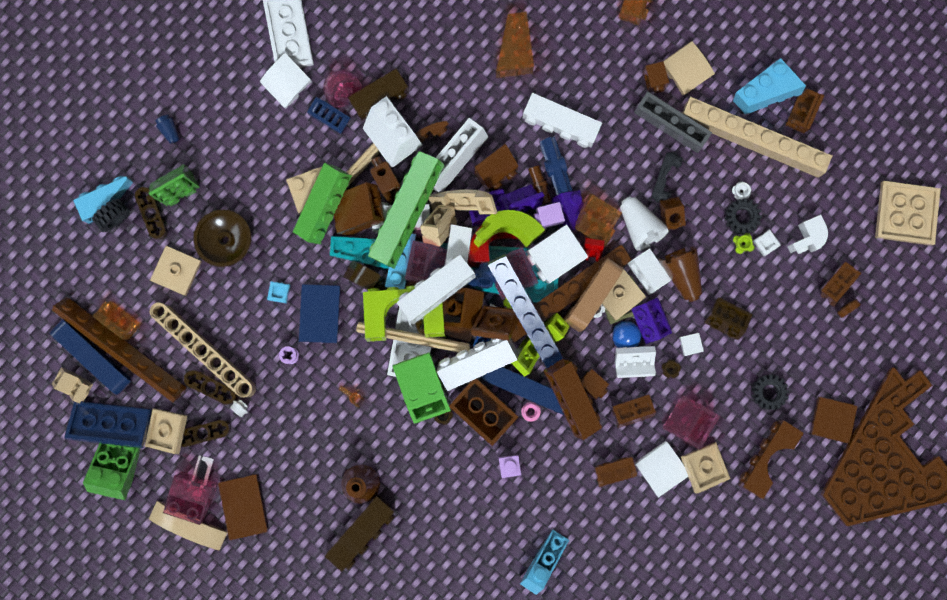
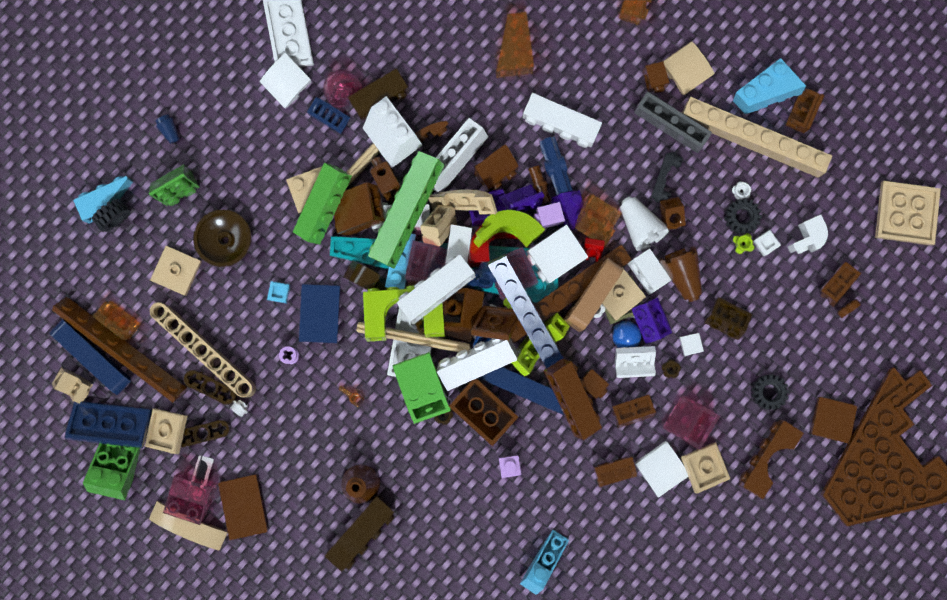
dark brown beam [135,187,168,240] -> none
bright pink plate [521,402,541,421] -> none

